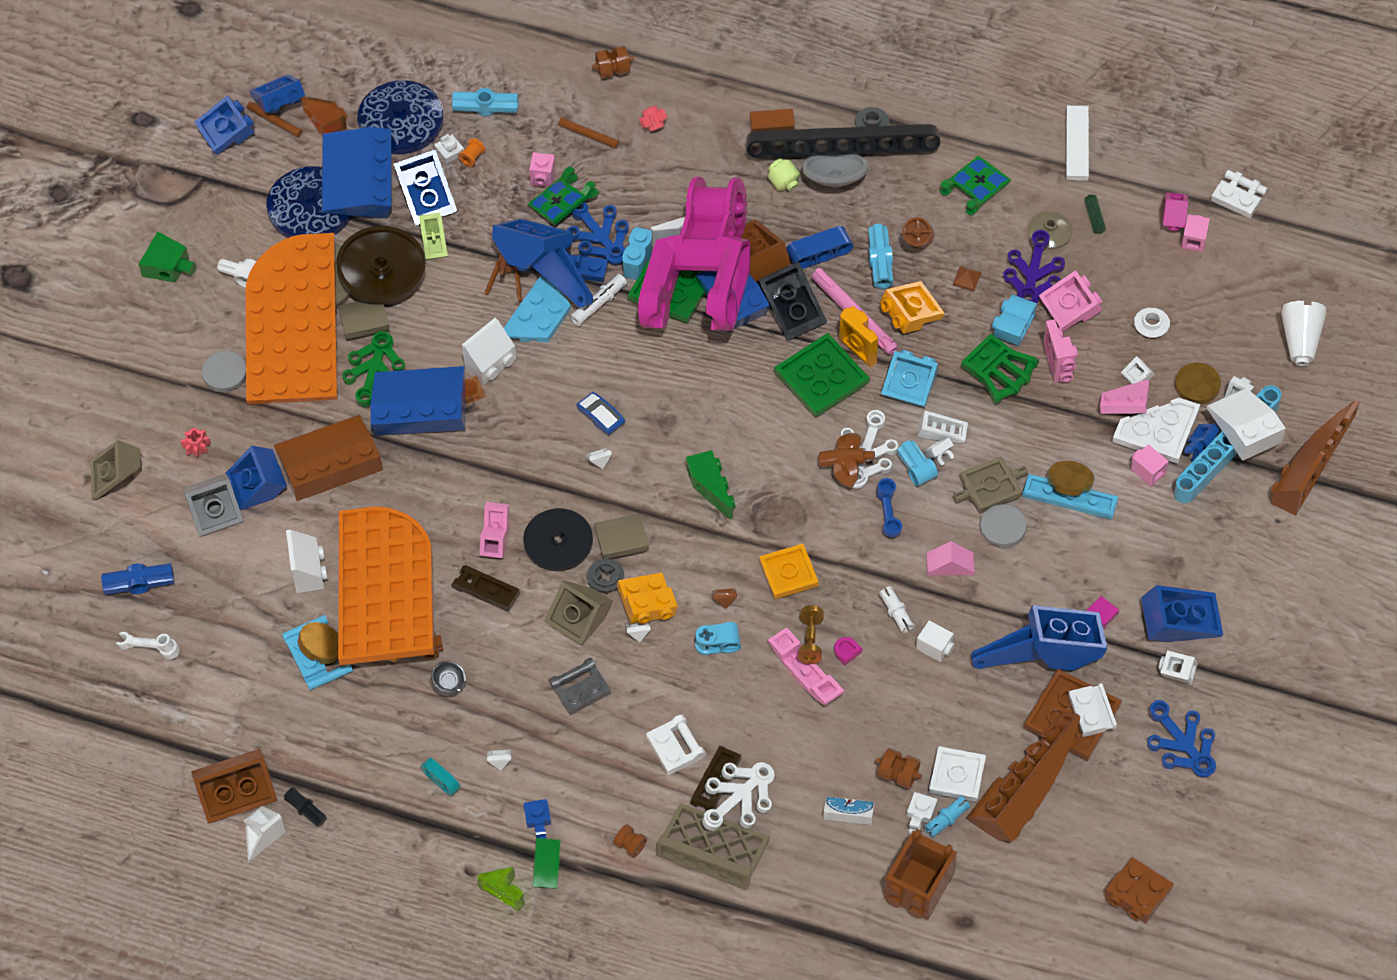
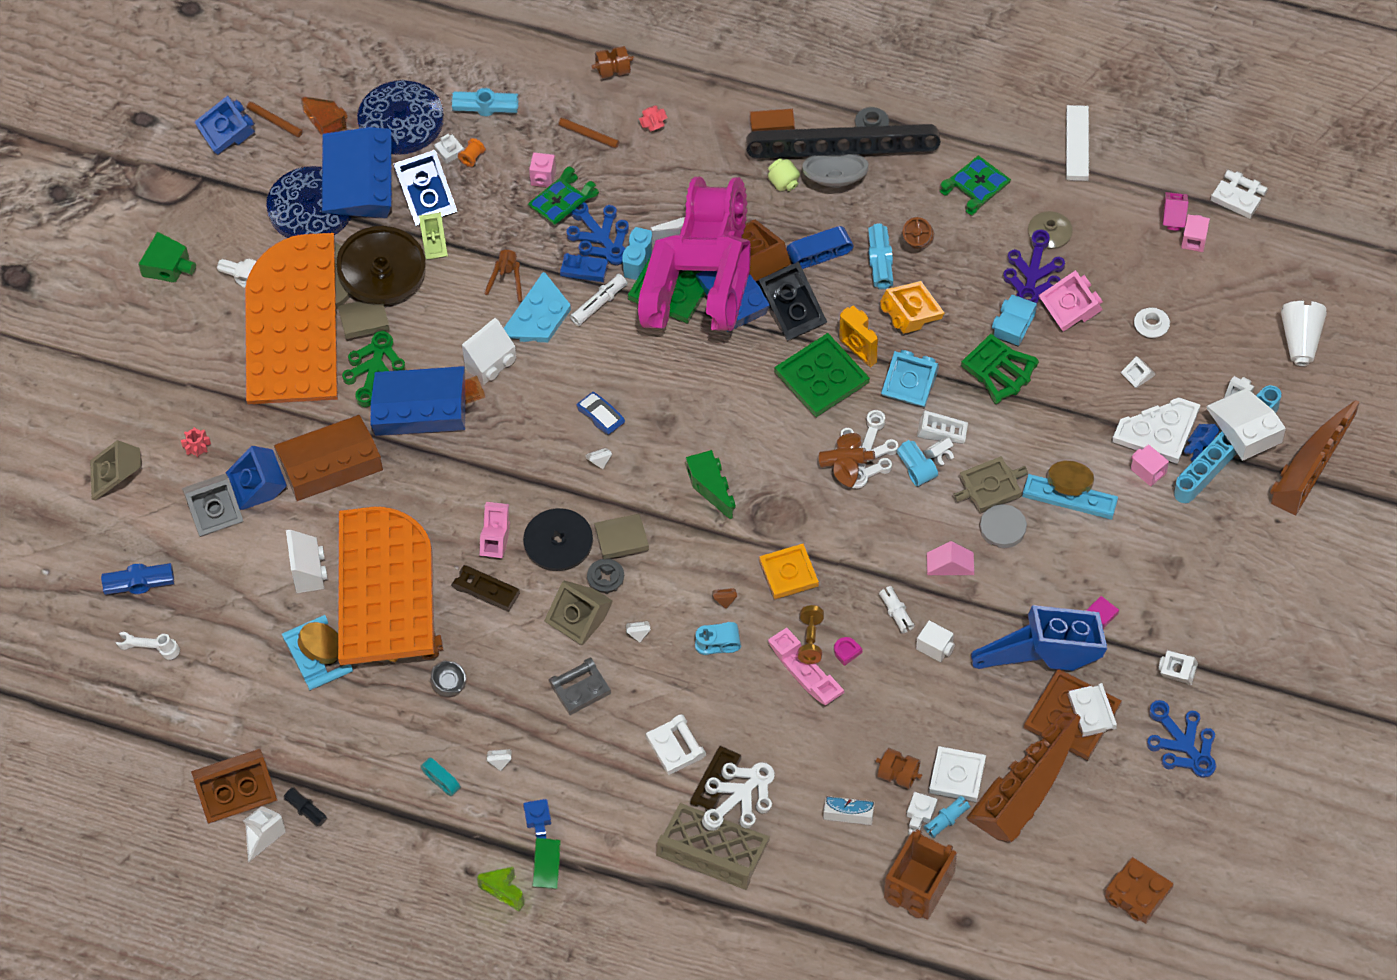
light grey tile [202,351,246,393] -> none
blue plate [249,74,306,113] -> none
blue slope [492,218,593,307] -> none
dark orange wheel [613,824,647,858] -> none
light orange plate [617,572,678,624] -> none
bright pink piece [811,268,898,355] -> none
blue bar [876,478,903,537] -> none
dark orange slope [953,266,981,291] -> none
bright pink plate [1043,319,1078,383] -> none
clear green axle [1084,194,1106,234] -> none
bright pink wing [1100,380,1150,414] -> none
blue slope [1141,585,1223,642] -> none
pearl gold tile [1175,362,1221,404] -> none

